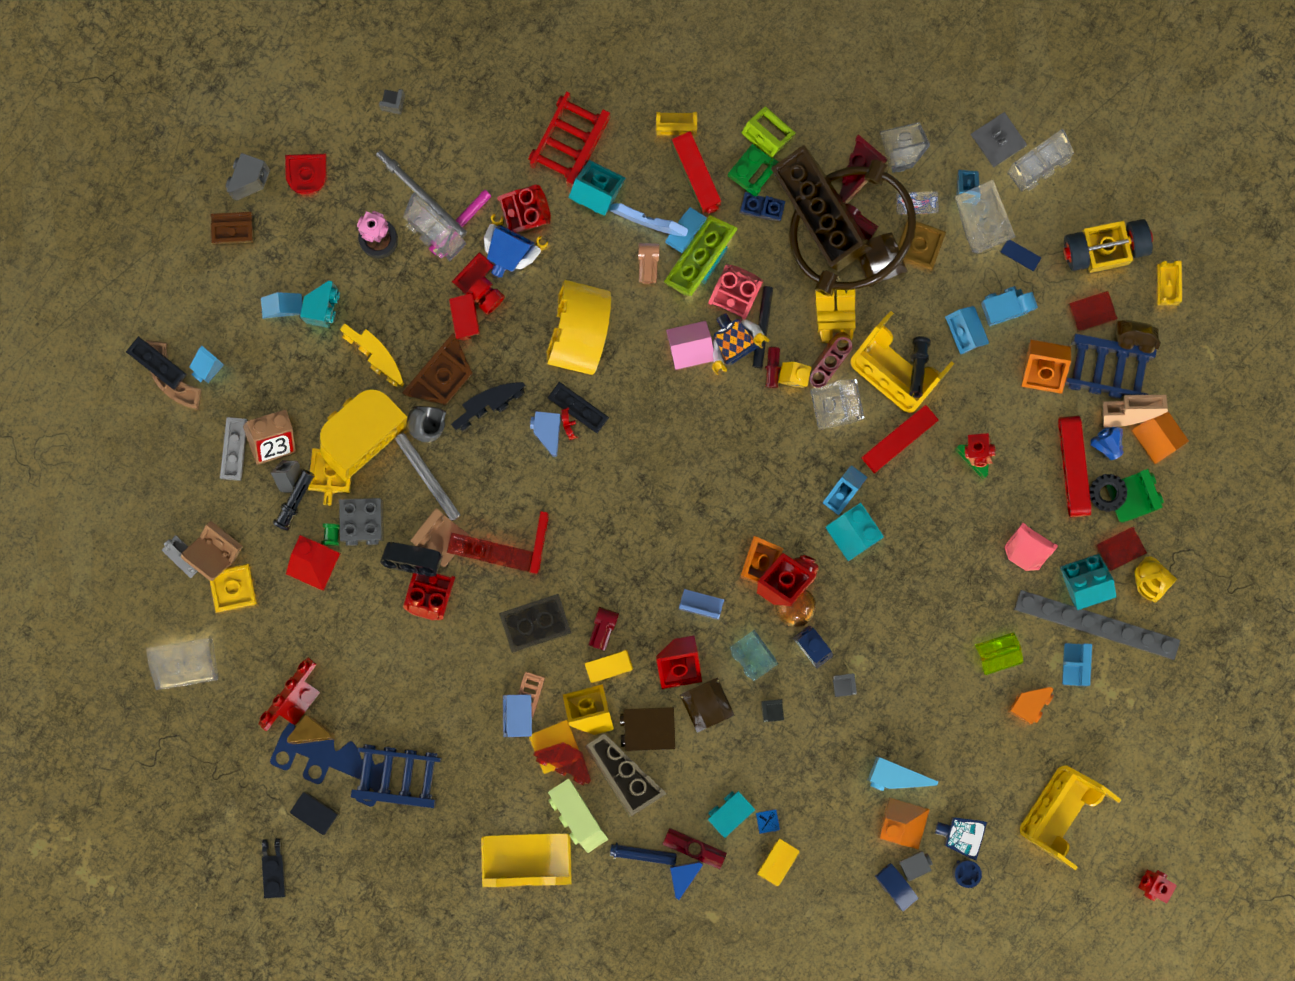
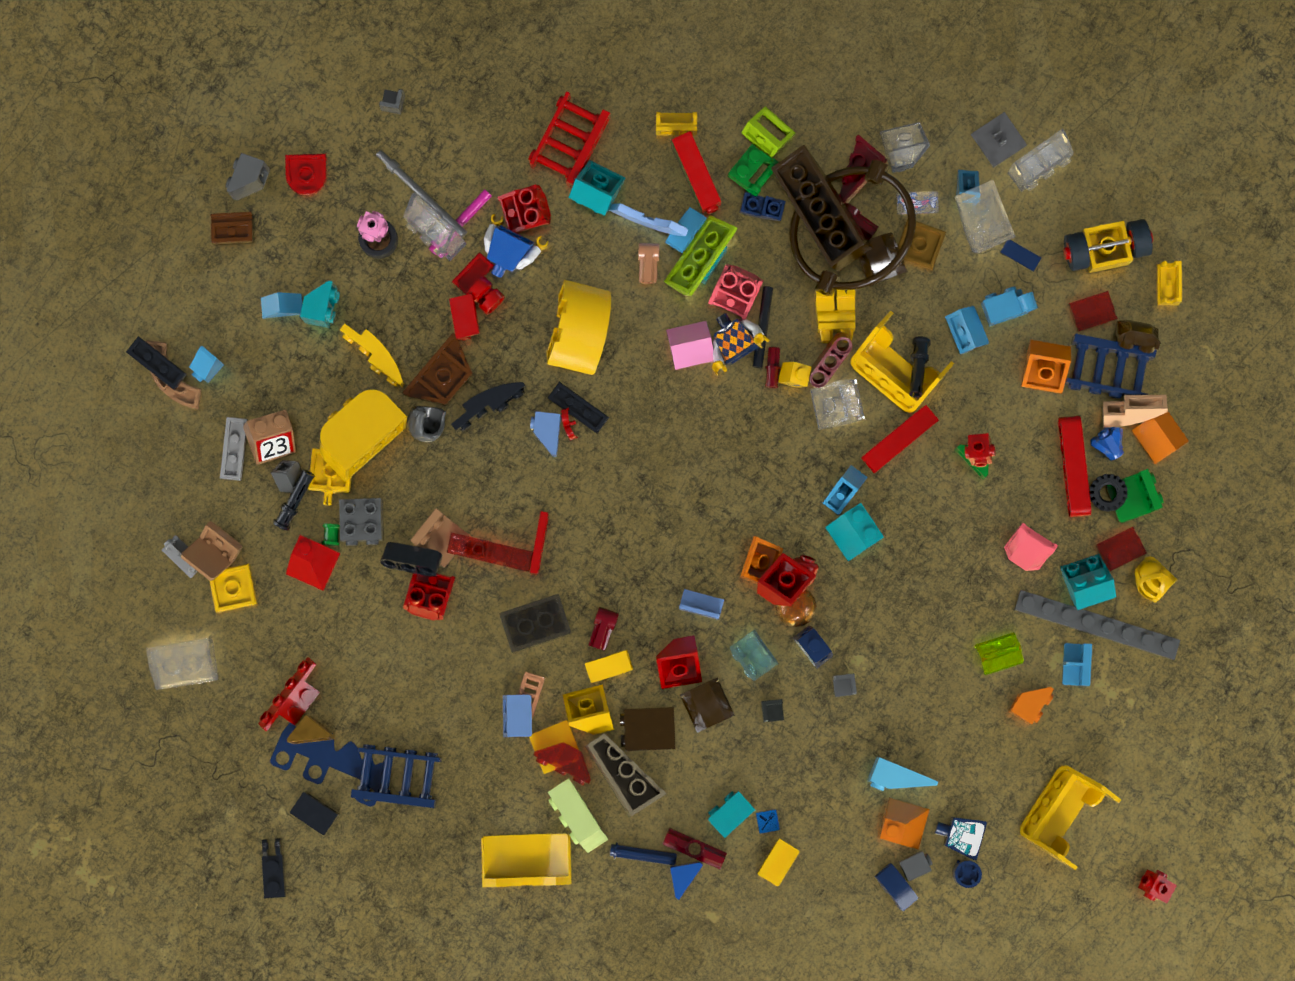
light grey axle [395,433,460,521] -> none

